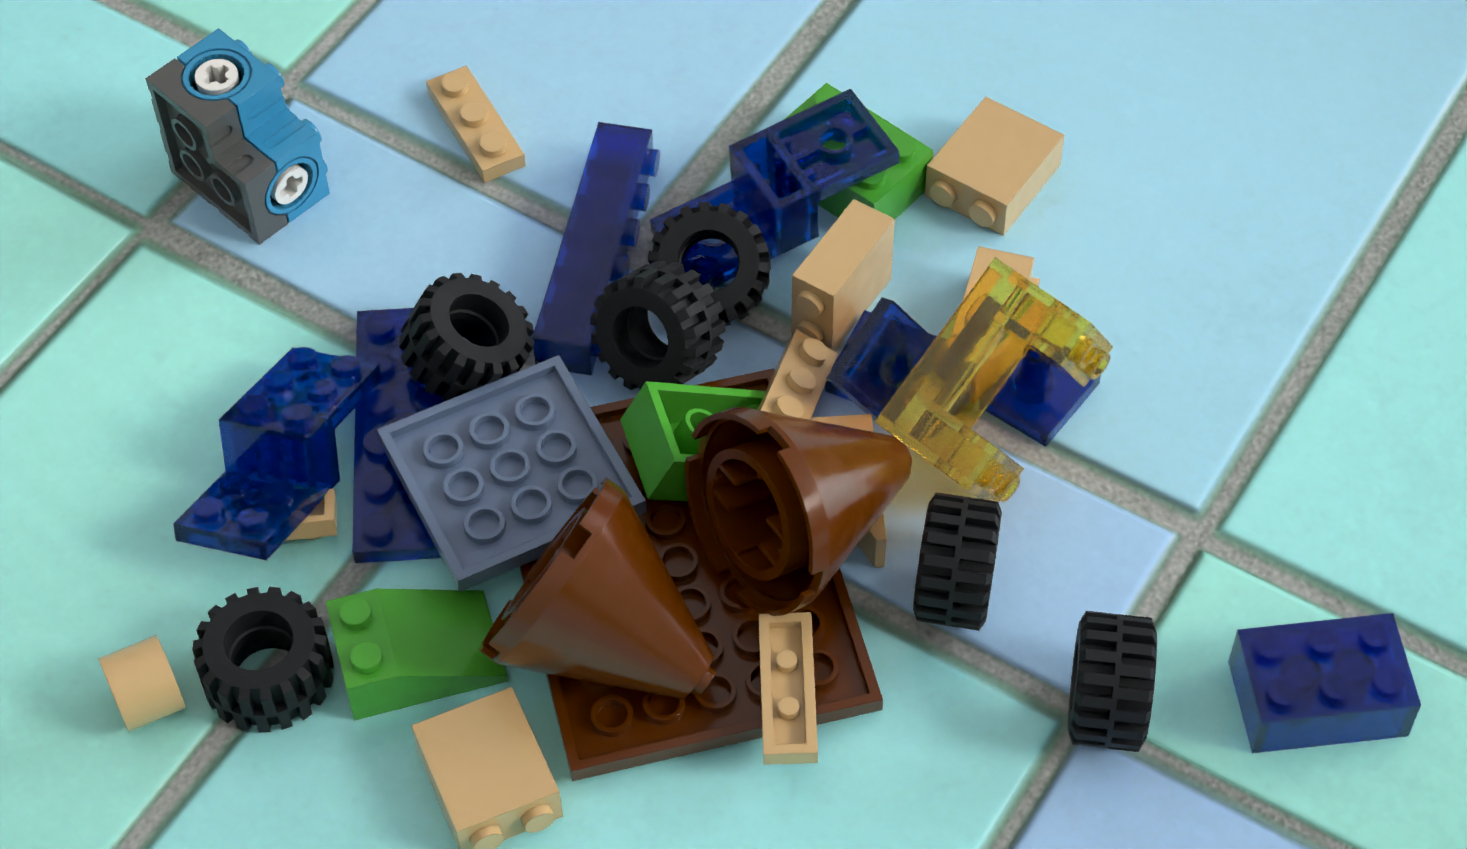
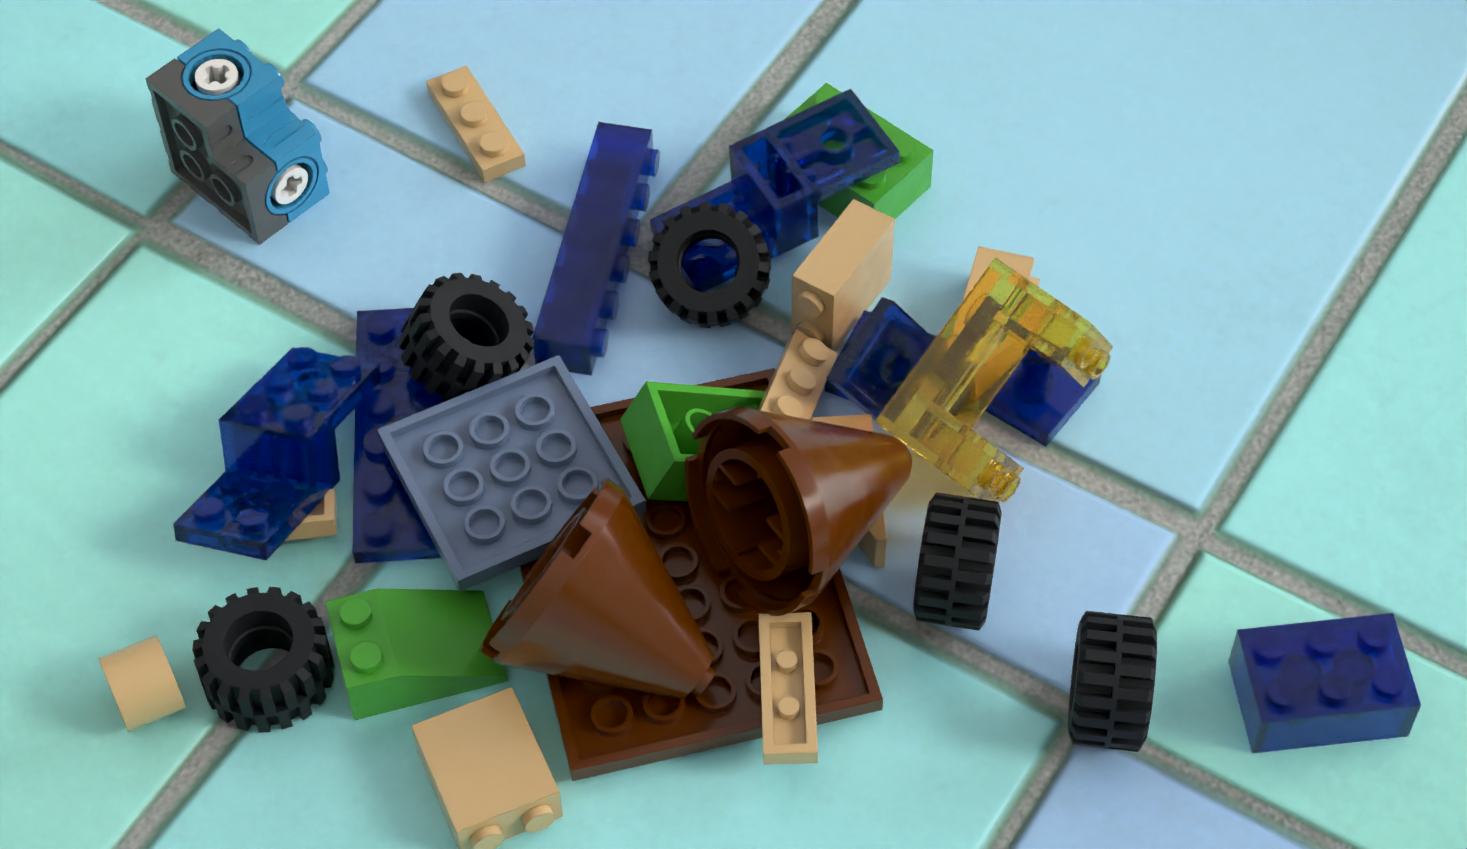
black tyre [590,260,726,390] -> none
tan brick [925,96,1065,236] -> none

